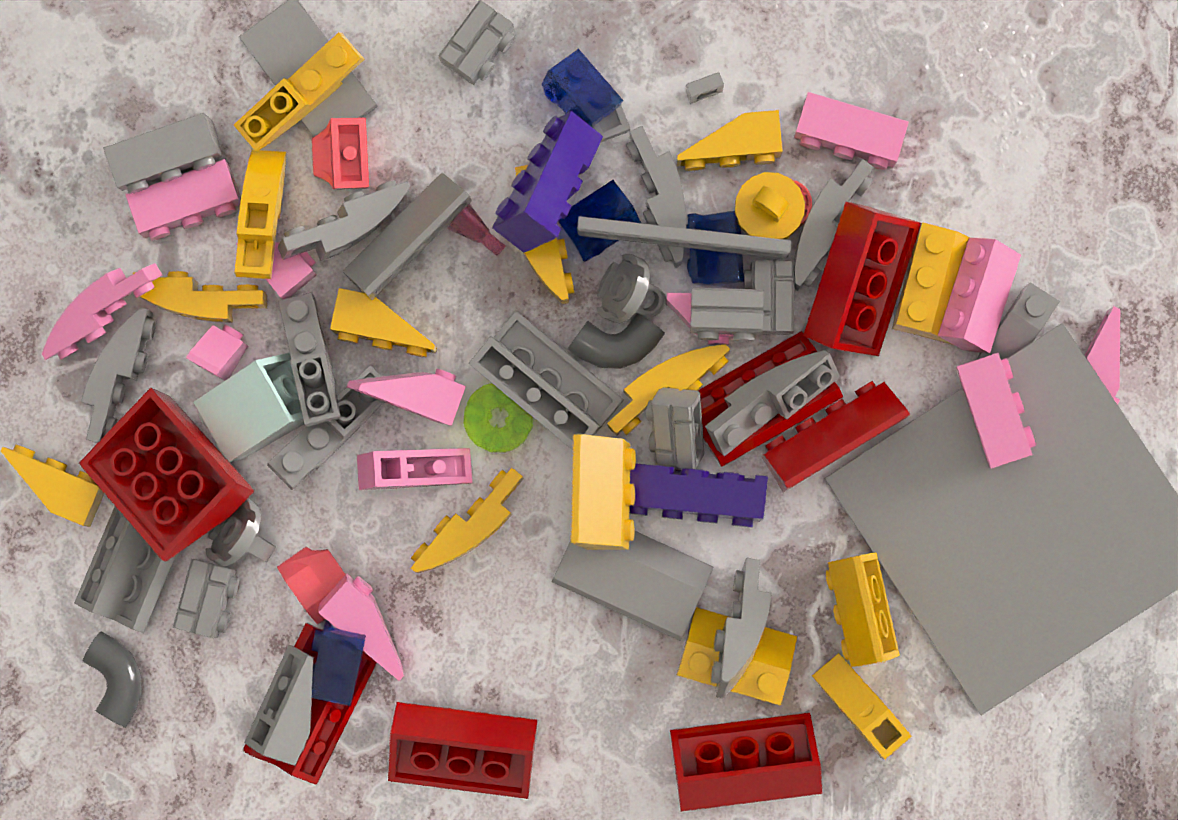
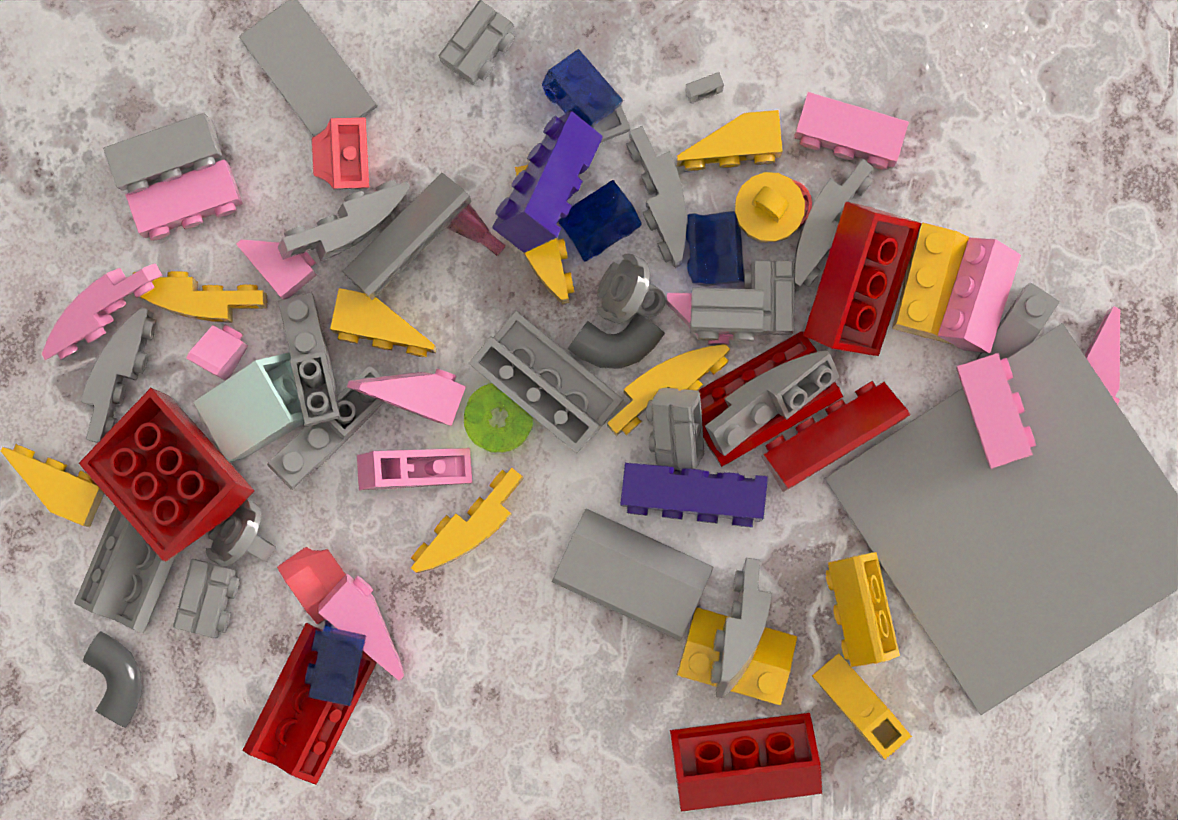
yellow slope [234,32,365,152] -> none
yellow slope [234,150,287,279] -> none
light grey slope [244,645,313,765] -> none
red slope [388,702,538,799] -> none
yellow slope [571,434,636,550] -> none
light grey tile [577,216,791,259] -> none

